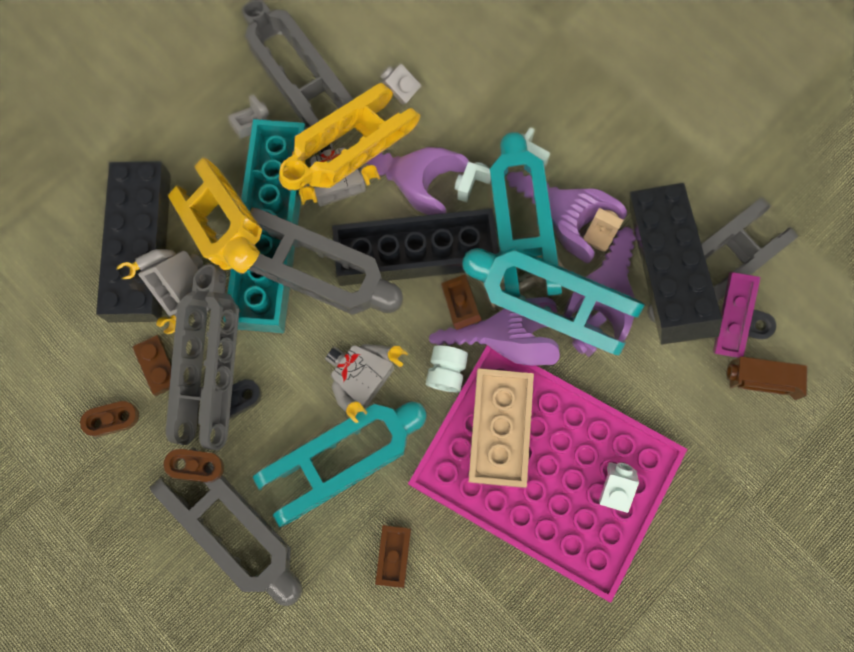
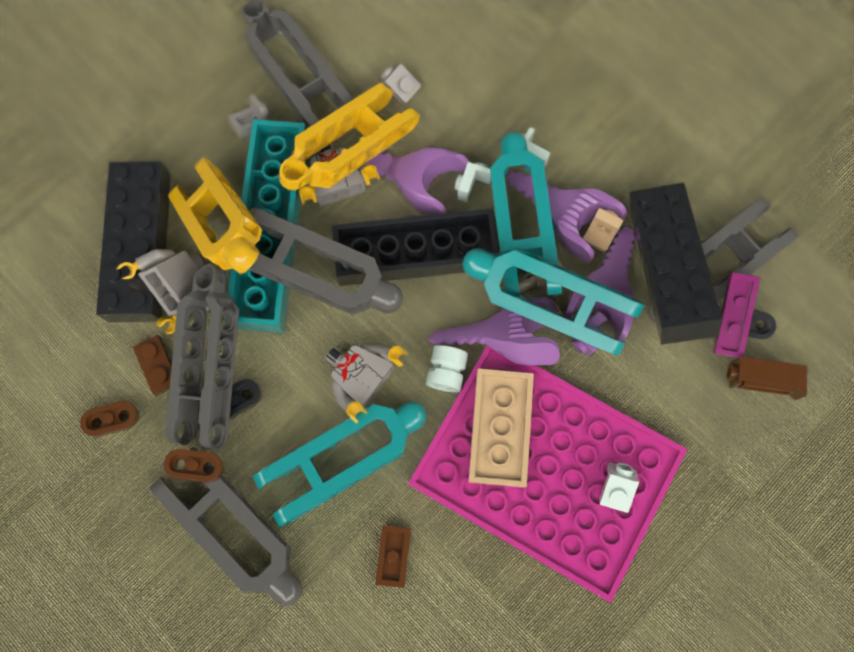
reddish brown plate [441,274,482,330] -> none

